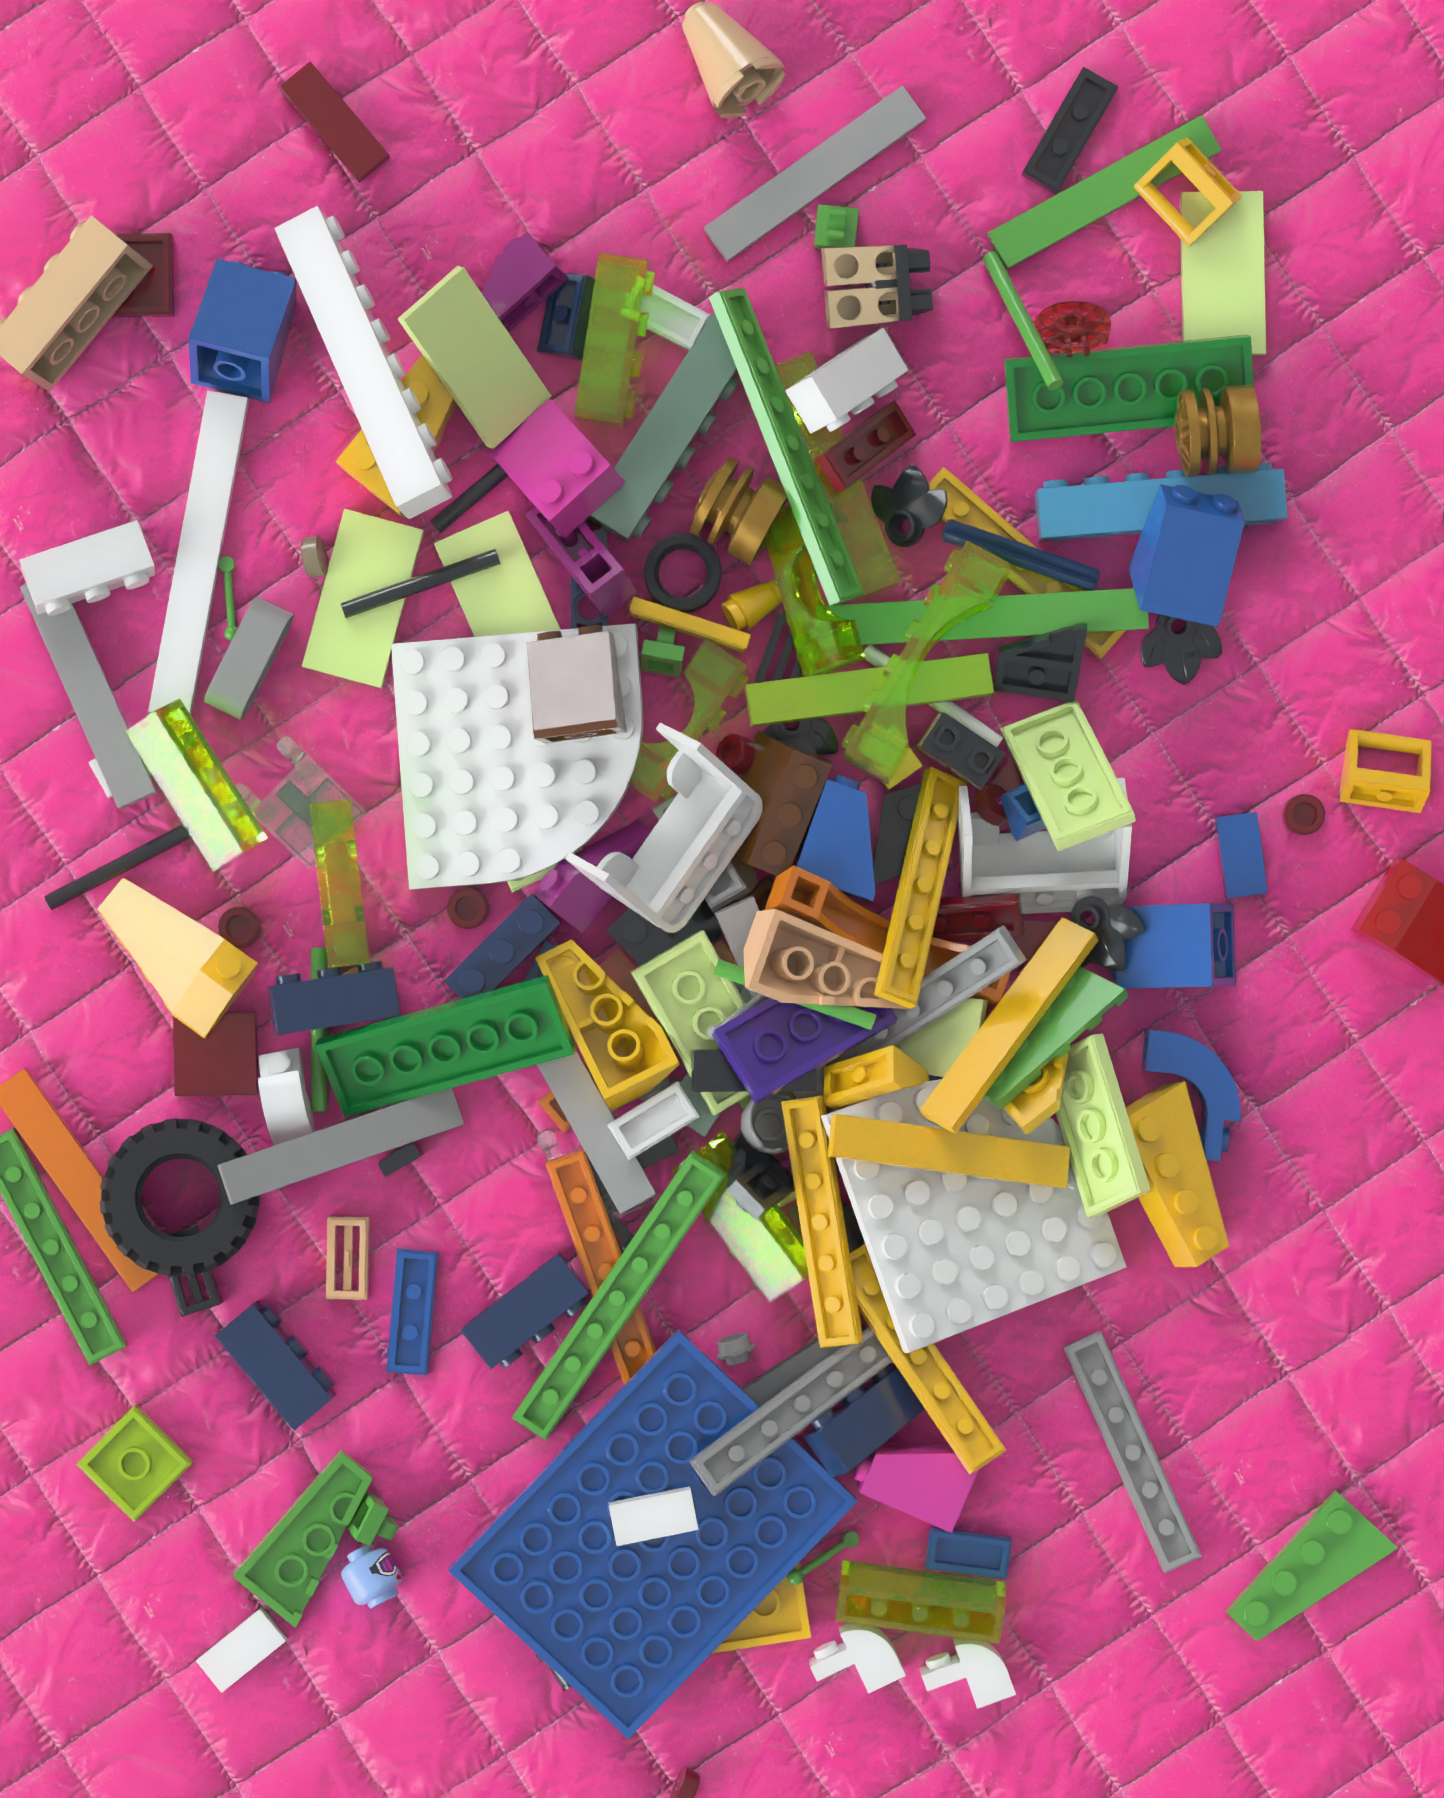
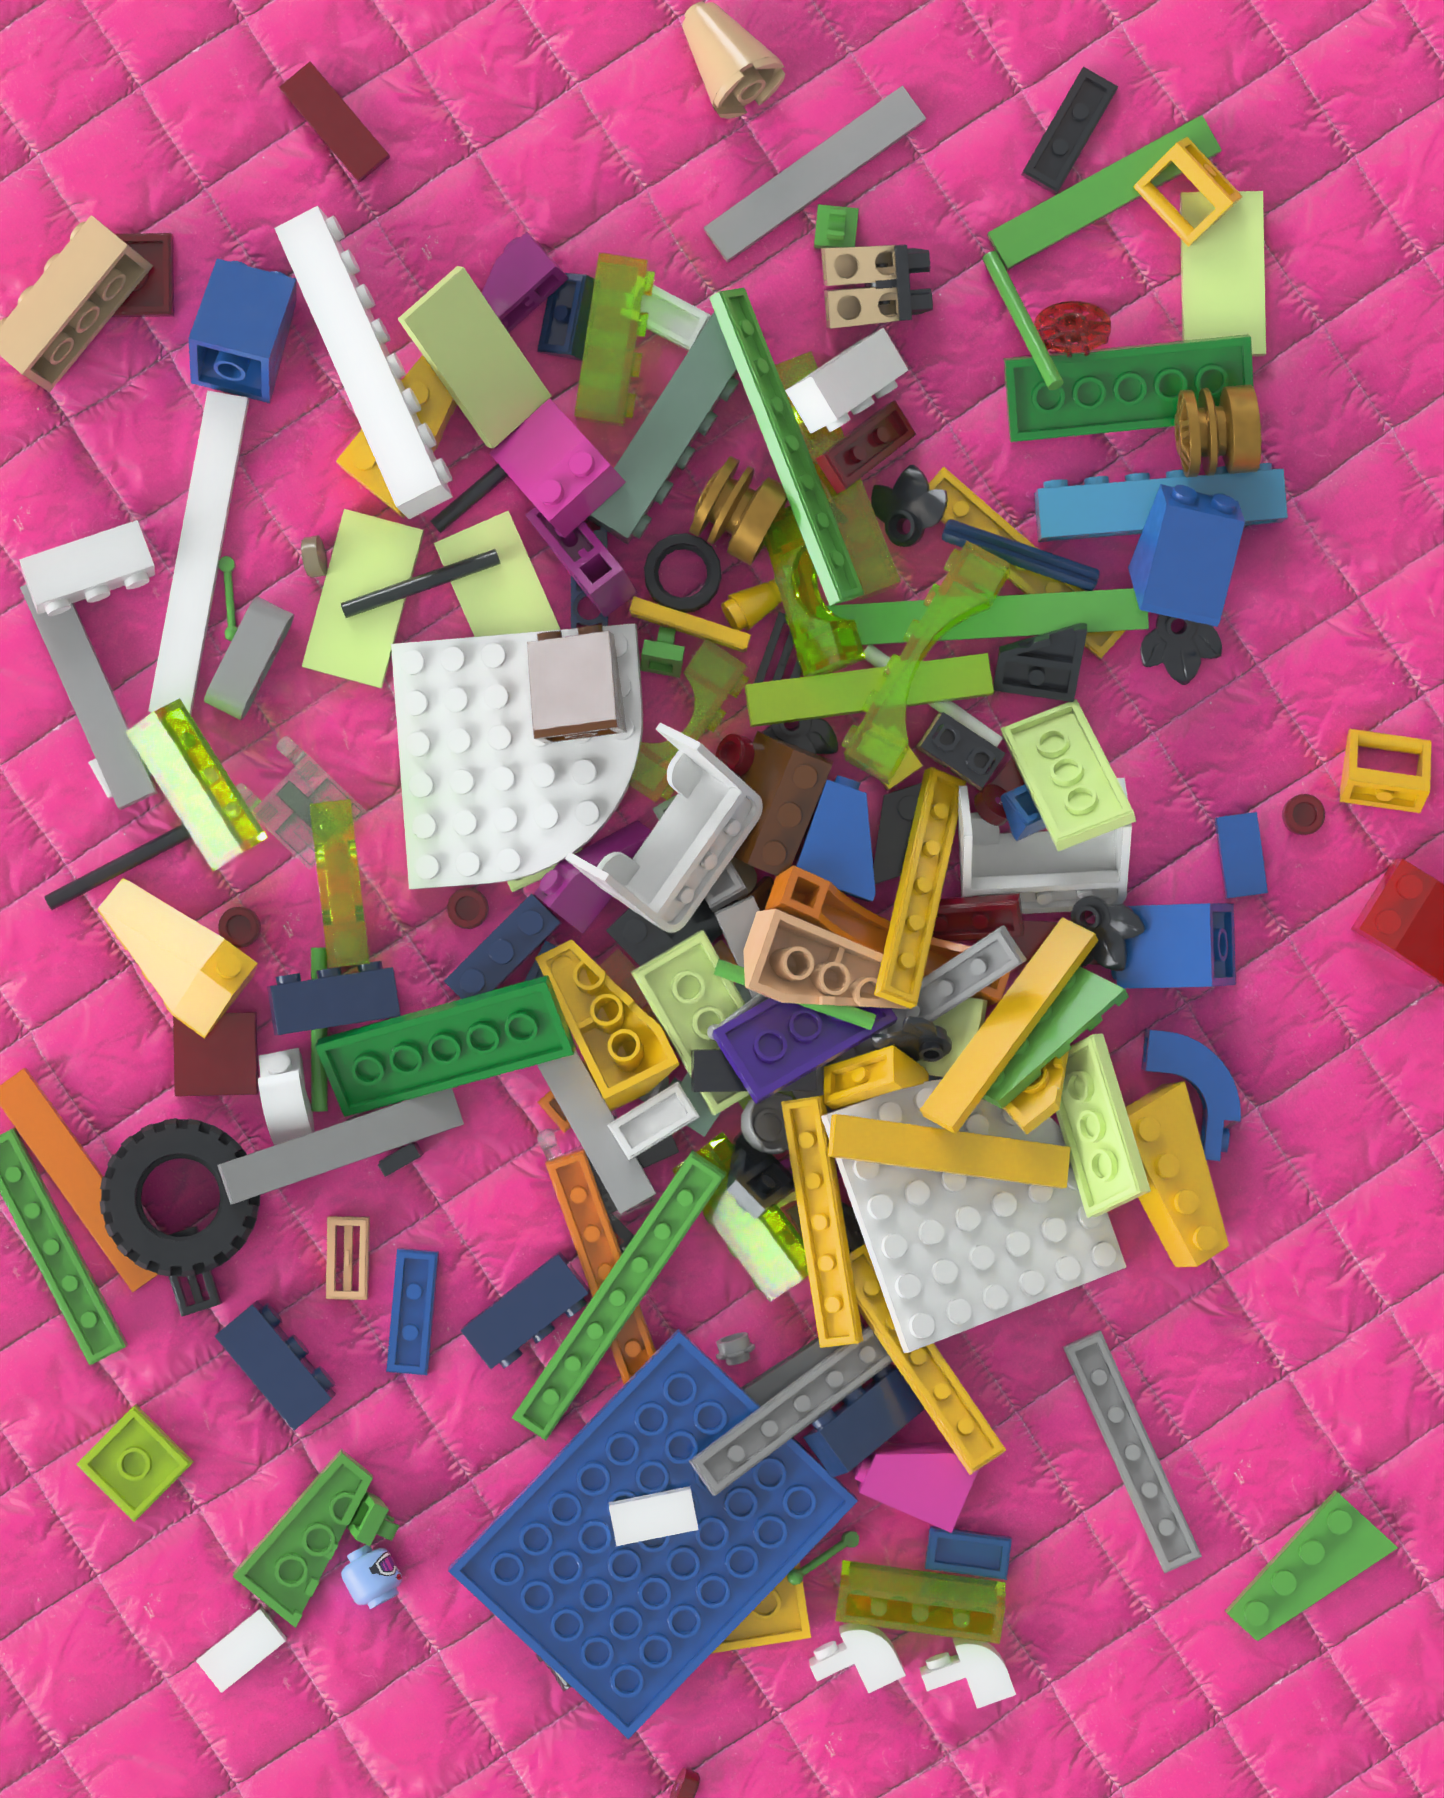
none -> black plate [871,1016,952,1062]

